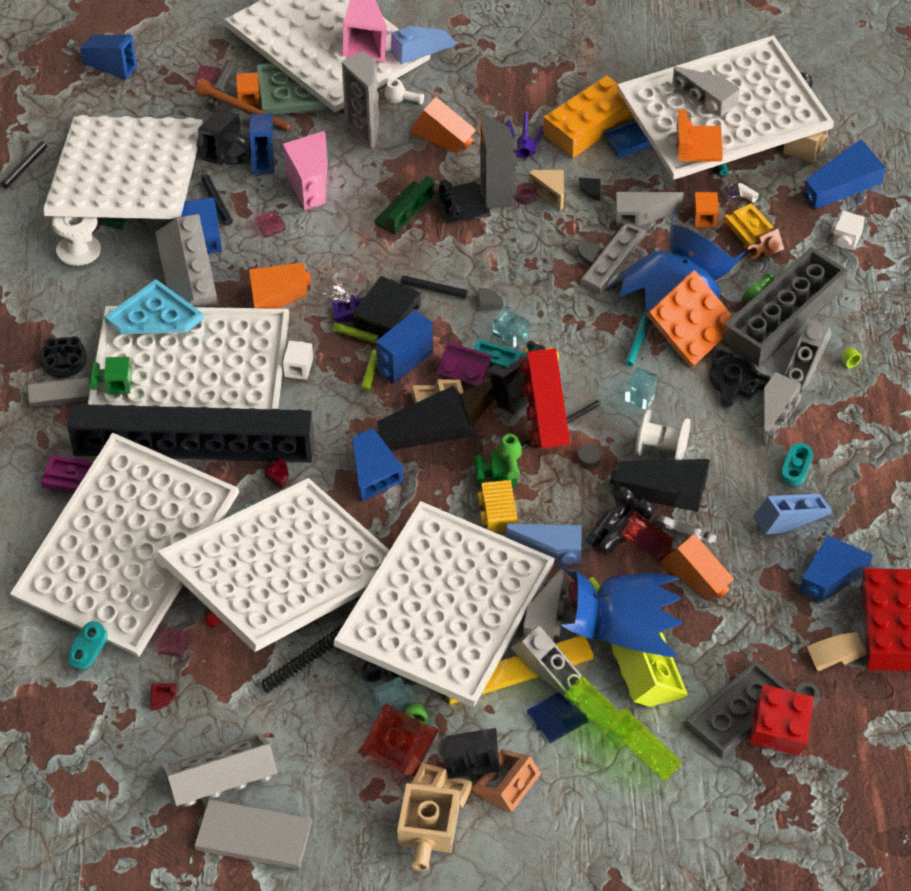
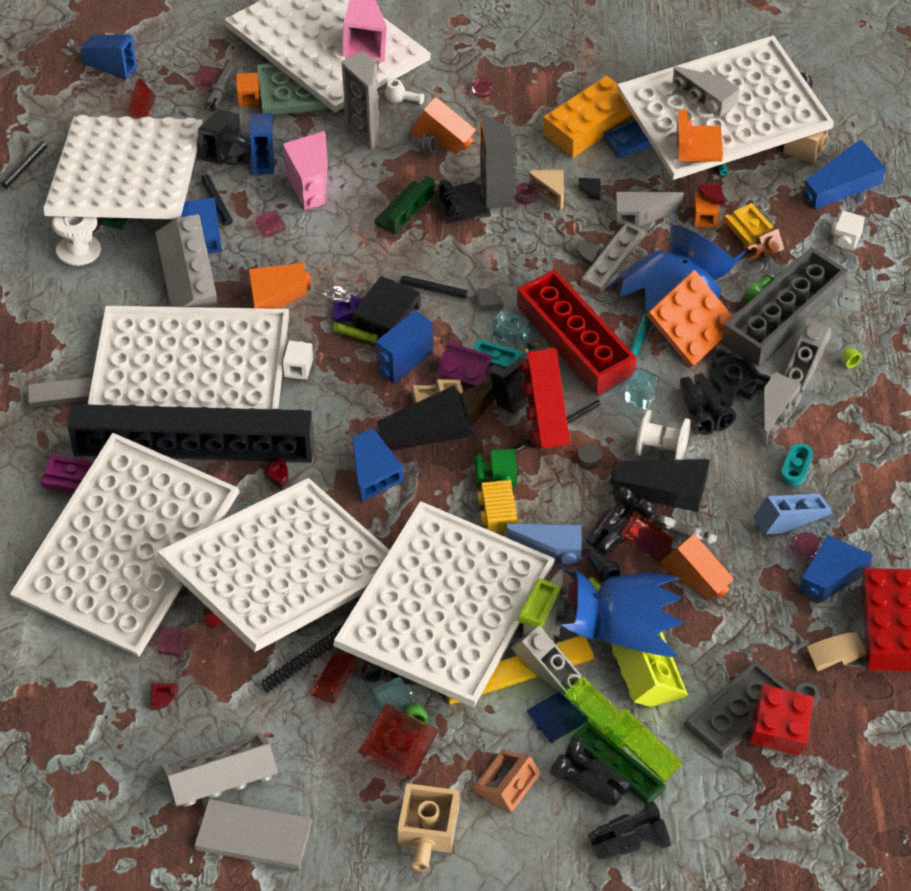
black tile [39,336,87,378] -> none
teal plate [67,621,108,670] -> none
green brick [89,356,132,394] -> none
medium azure plate [104,279,204,334] -> none
dark orange piece [194,78,291,131] -> none
lime wheel [361,349,377,391] -> none
medium blue slope [391,26,456,64] -> none
tan slope [411,763,473,808] -> none
black hinge [444,728,500,780] -> none
bright green bar [498,434,522,479] -> none
dark purple plant [507,111,543,158] -> none
arm [725,183,759,203] -> none
none -> clear red slope [128,79,155,119]
none -> clear red slope [311,653,356,704]
none -> dark grey plate [419,133,437,155]
none -> clear pink tile [472,77,493,98]
none -> red brick [517,269,637,396]
none -> lime tile [518,578,561,628]
none -> black piece [550,736,631,806]
none -> dark green tile [570,721,666,804]
none -> black cone [588,549,621,582]
none -> black piece [588,801,671,859]
none -> black piece [680,373,736,435]
none -> dark red tile [698,183,724,205]
none -> clear pink tile [794,532,819,557]

